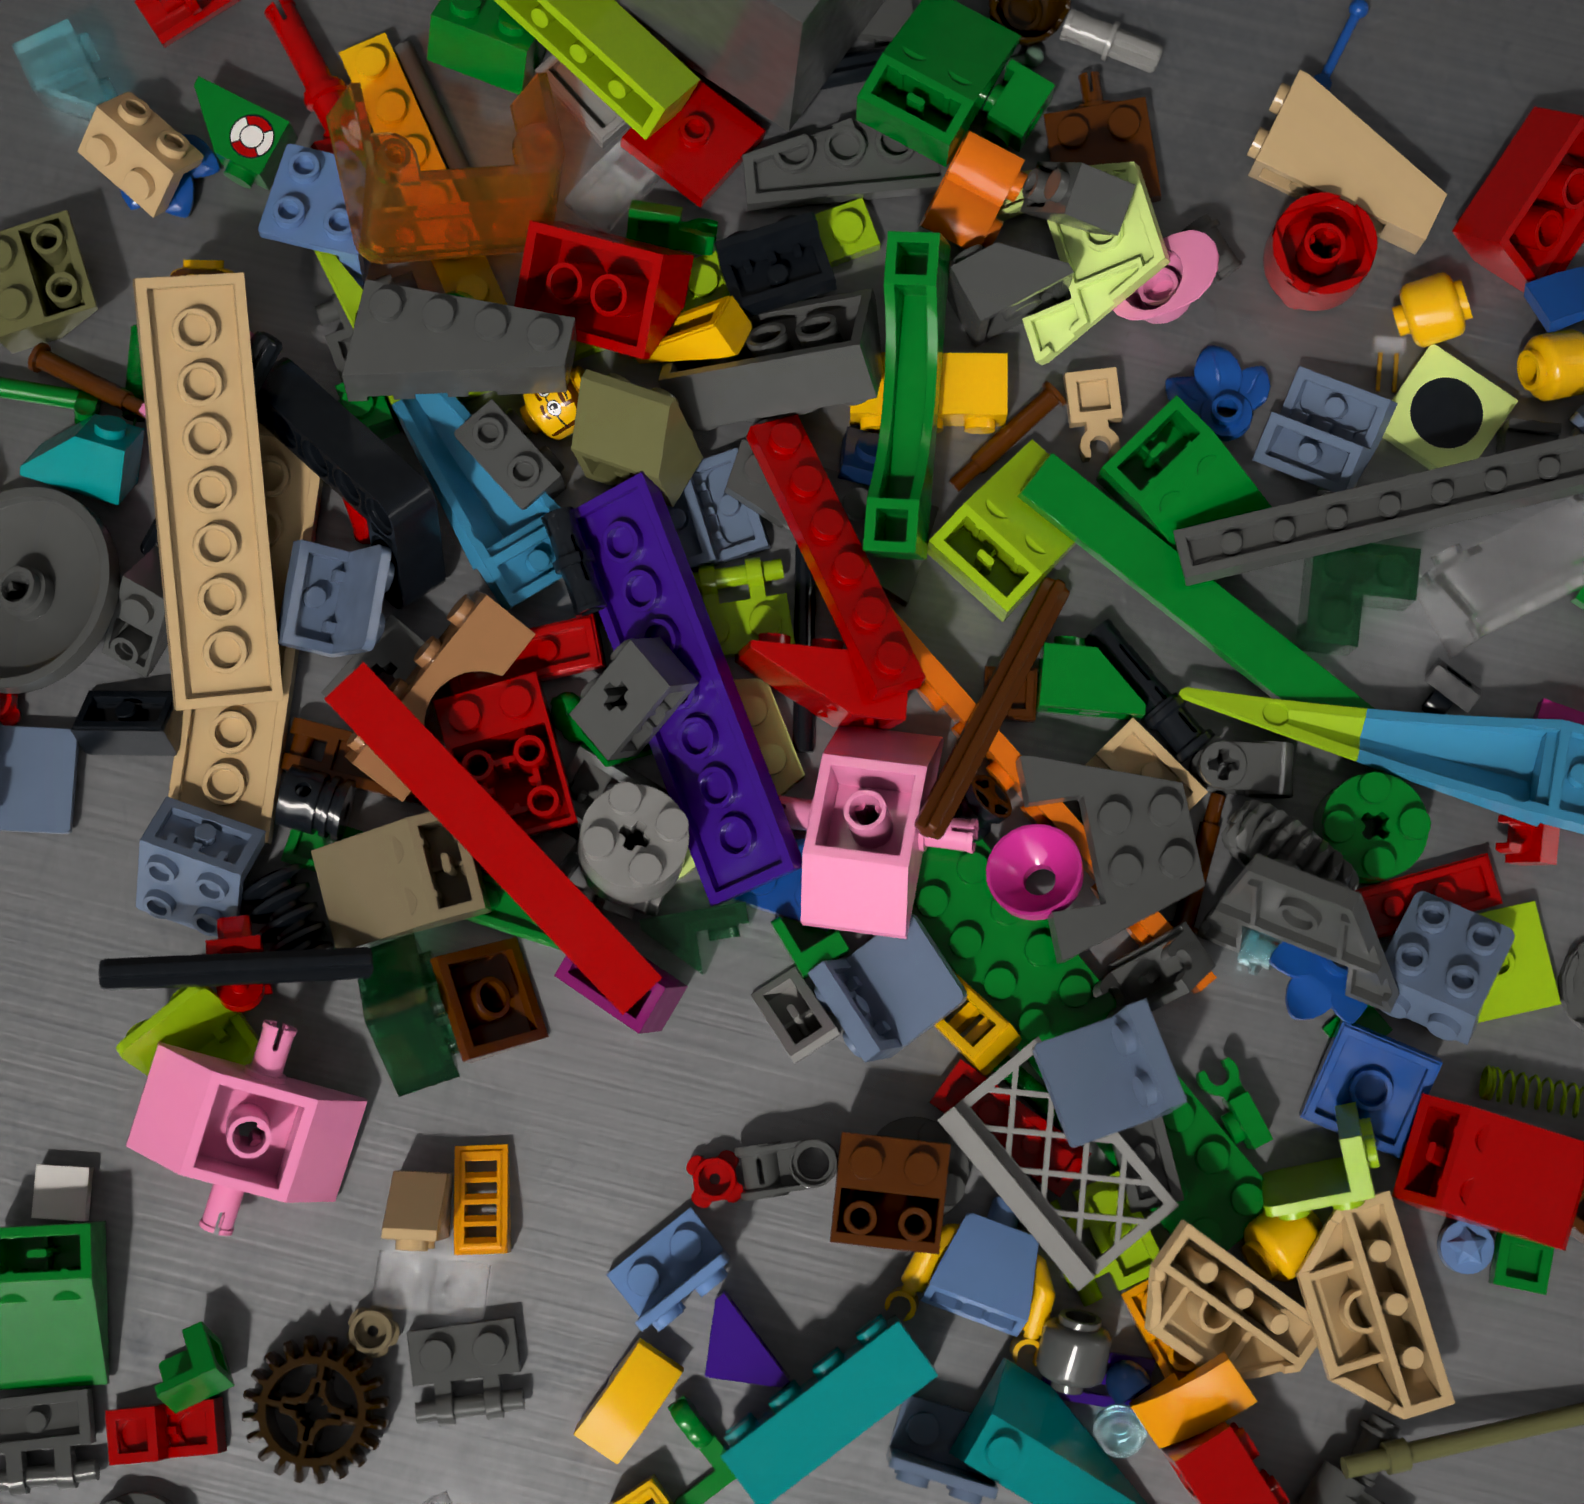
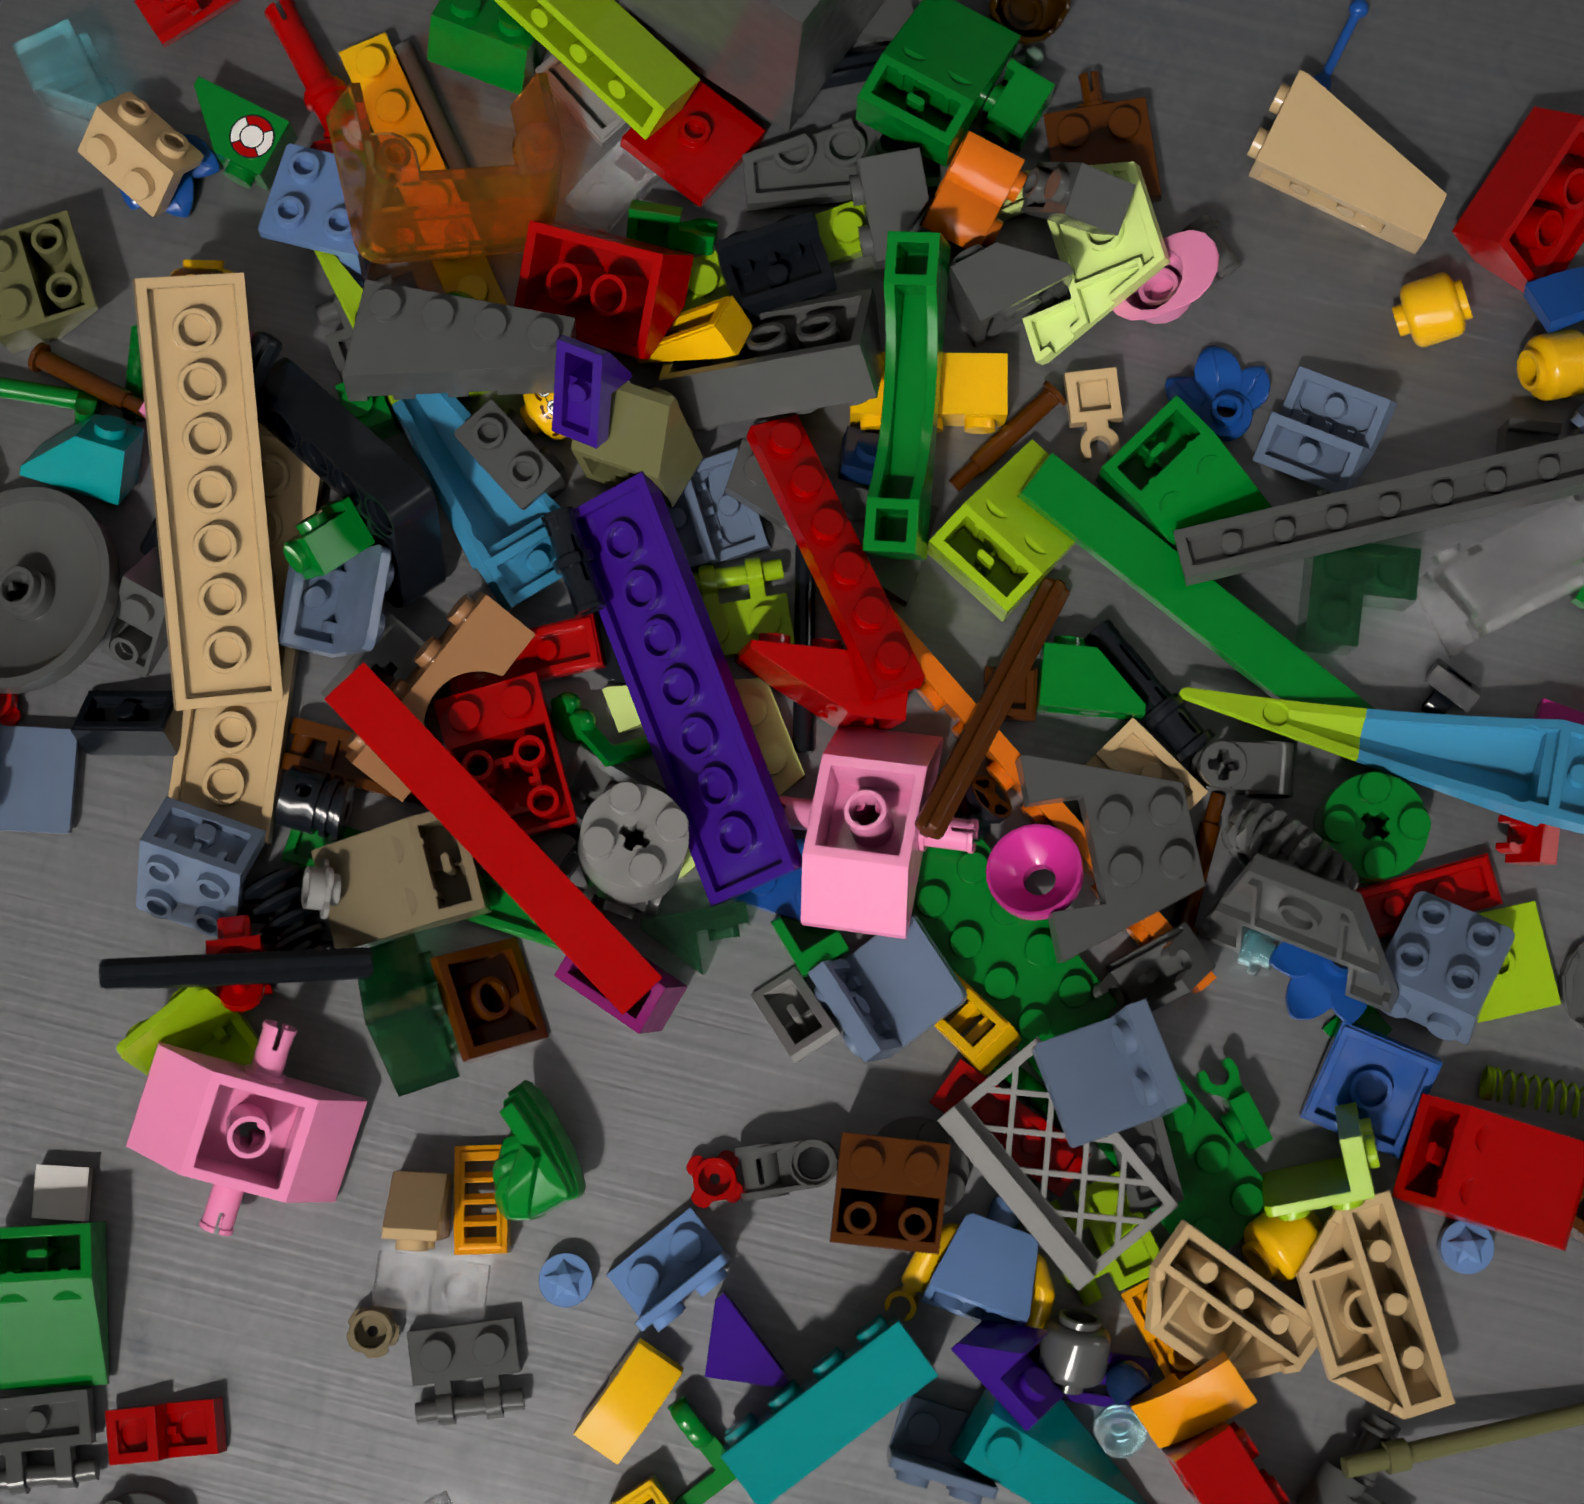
green panel [155,1321,235,1413] -> none
dark brown gear [242,1334,390,1484] -> none
dark grey brick [569,637,699,761] -> none
light grey axle [1060,8,1163,73] -> none
red brick [1263,192,1378,311] -> none
clear piece [1371,336,1406,393] -> none
yellowish green tile [1382,344,1519,470] -> none
green plate [1488,1232,1555,1295] -> none
none -> green brick [283,497,376,580]
none -> light grey plate [301,859,341,919]
none -> green hair [493,1080,586,1221]
none -> medium blue tile [539,1252,593,1308]
none -> dark purple slope [552,334,632,449]
none -> dark grey slope [848,147,929,270]
none -> dark purple slope [951,1320,1065,1432]

